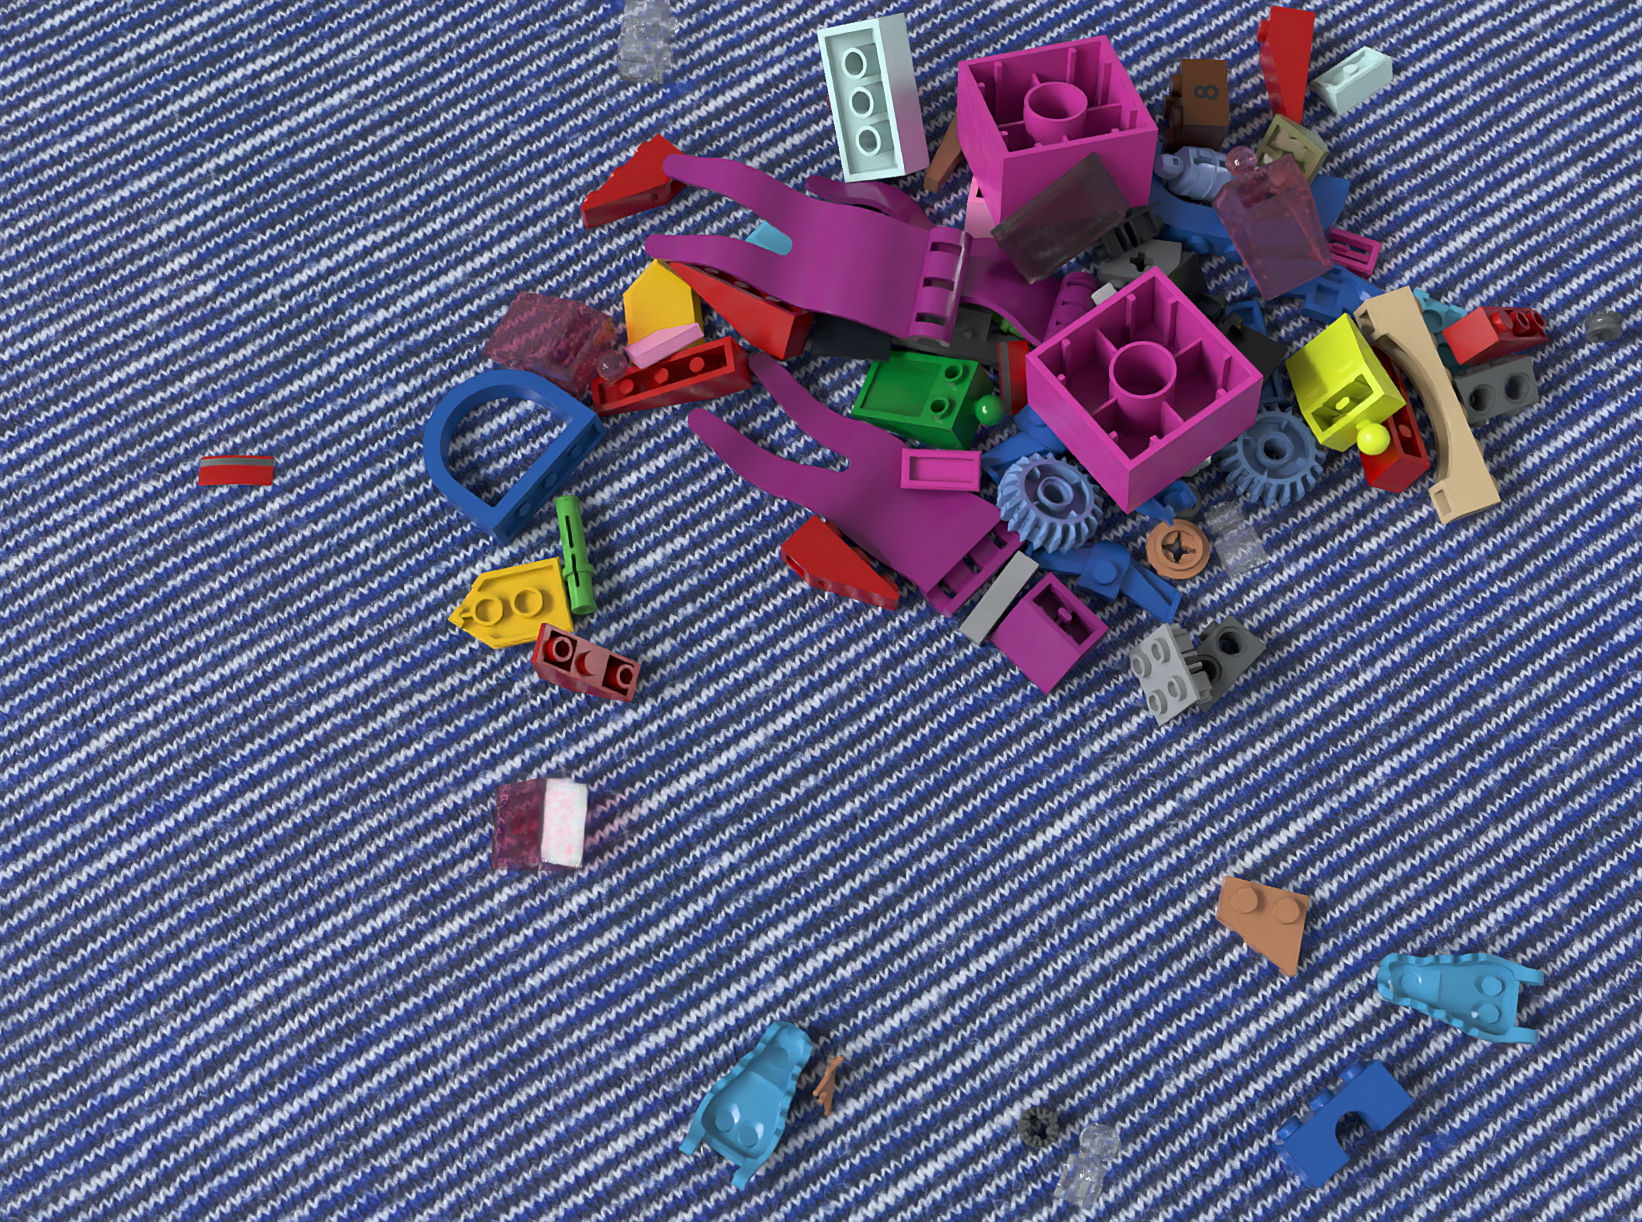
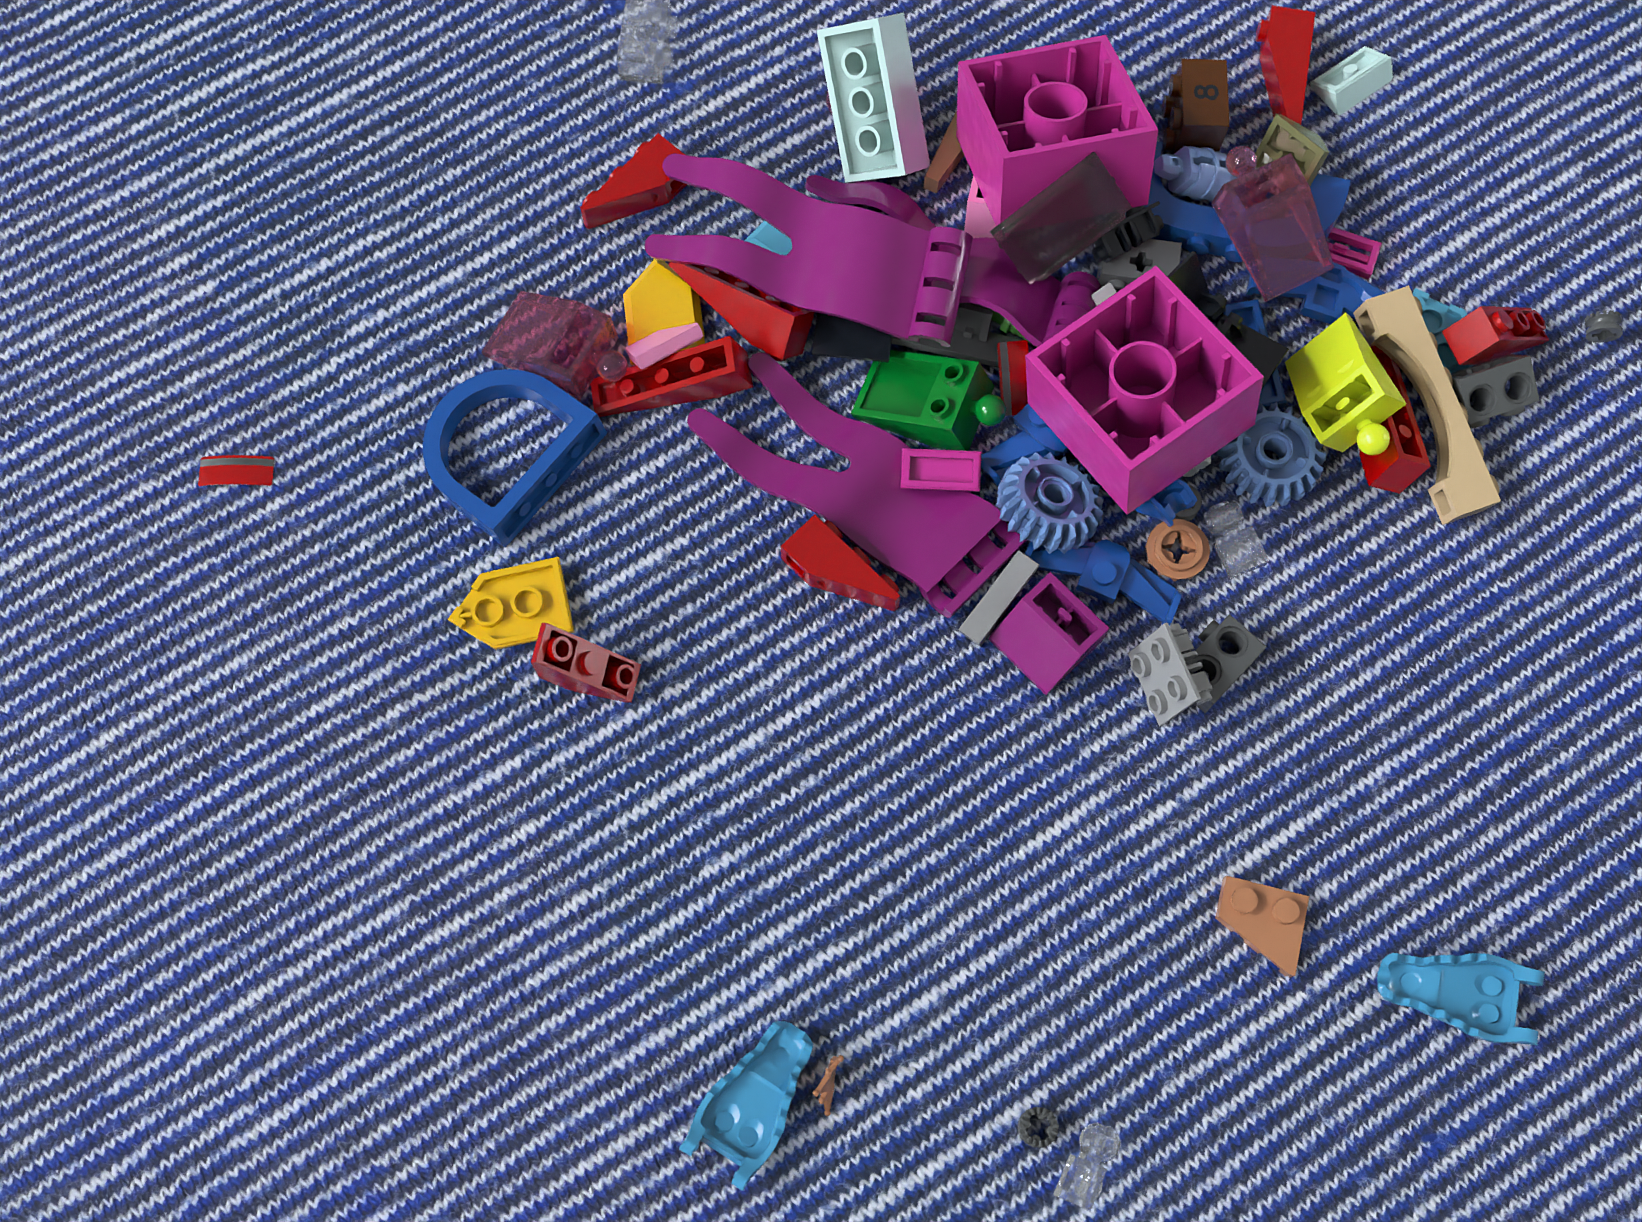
clear pink slope [490,777,588,872] -> none
bright green pin [554,495,597,615] -> none
blue arch [1271,1059,1414,1188] -> none

